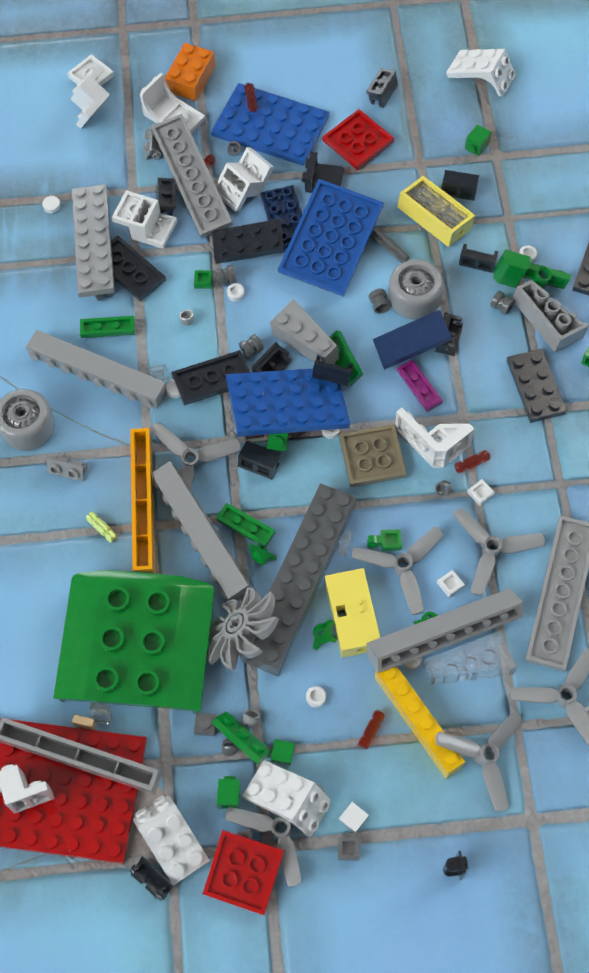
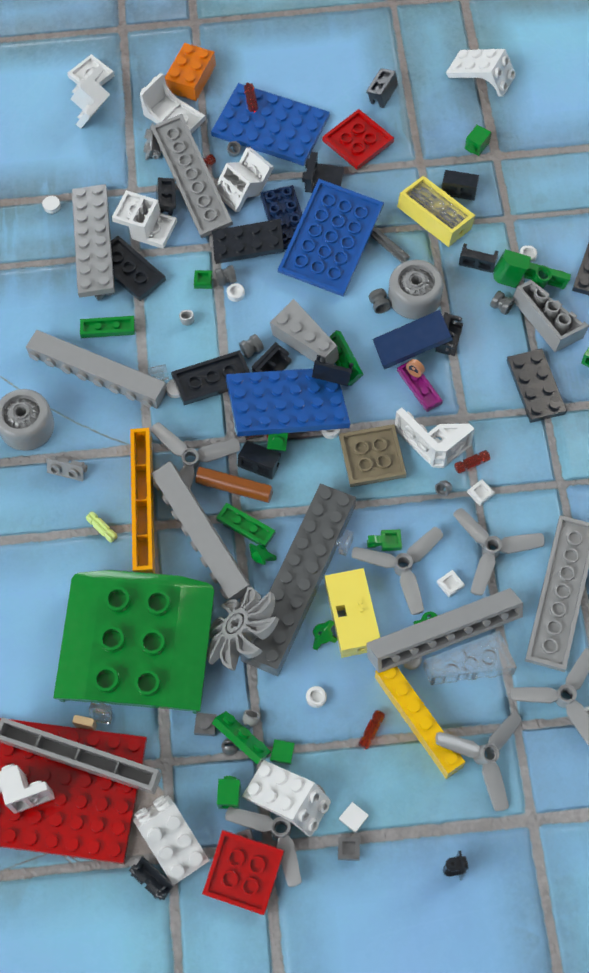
none -> dark orange brick [195,467,273,503]
none -> nougat tile [406,359,425,377]

